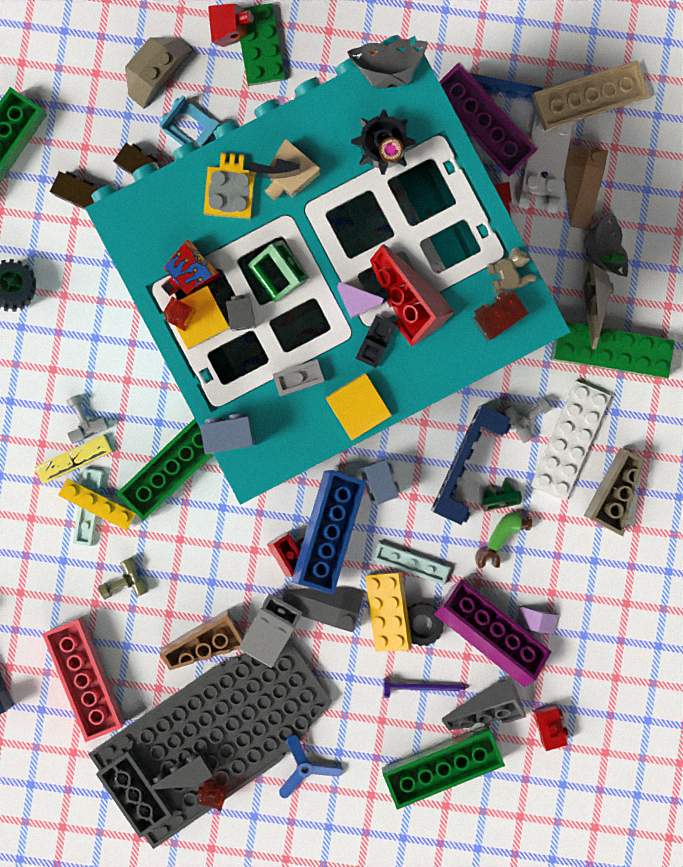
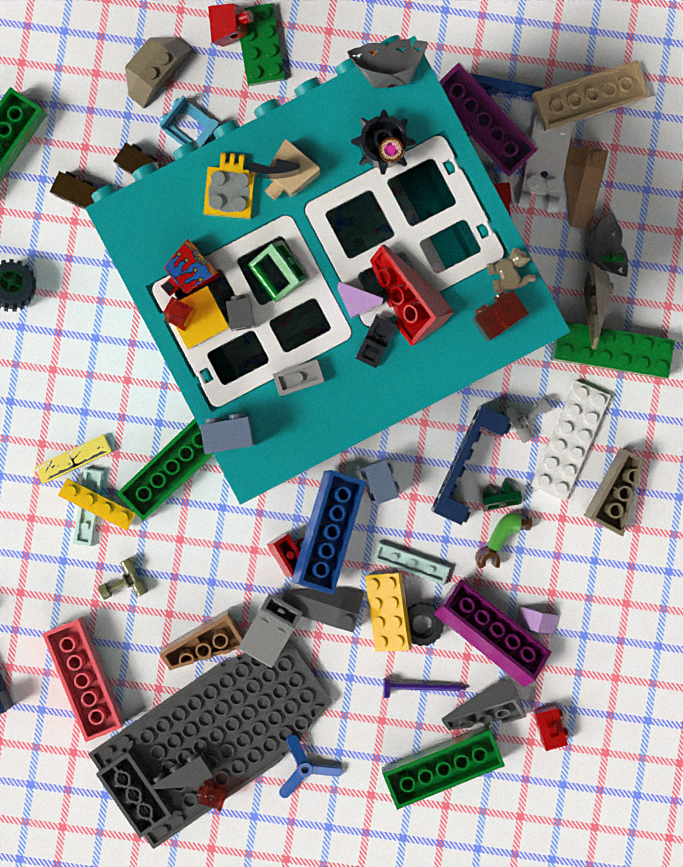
light grey bar [66,394,108,444] -> none
yellow slope [325,373,391,440] -> none

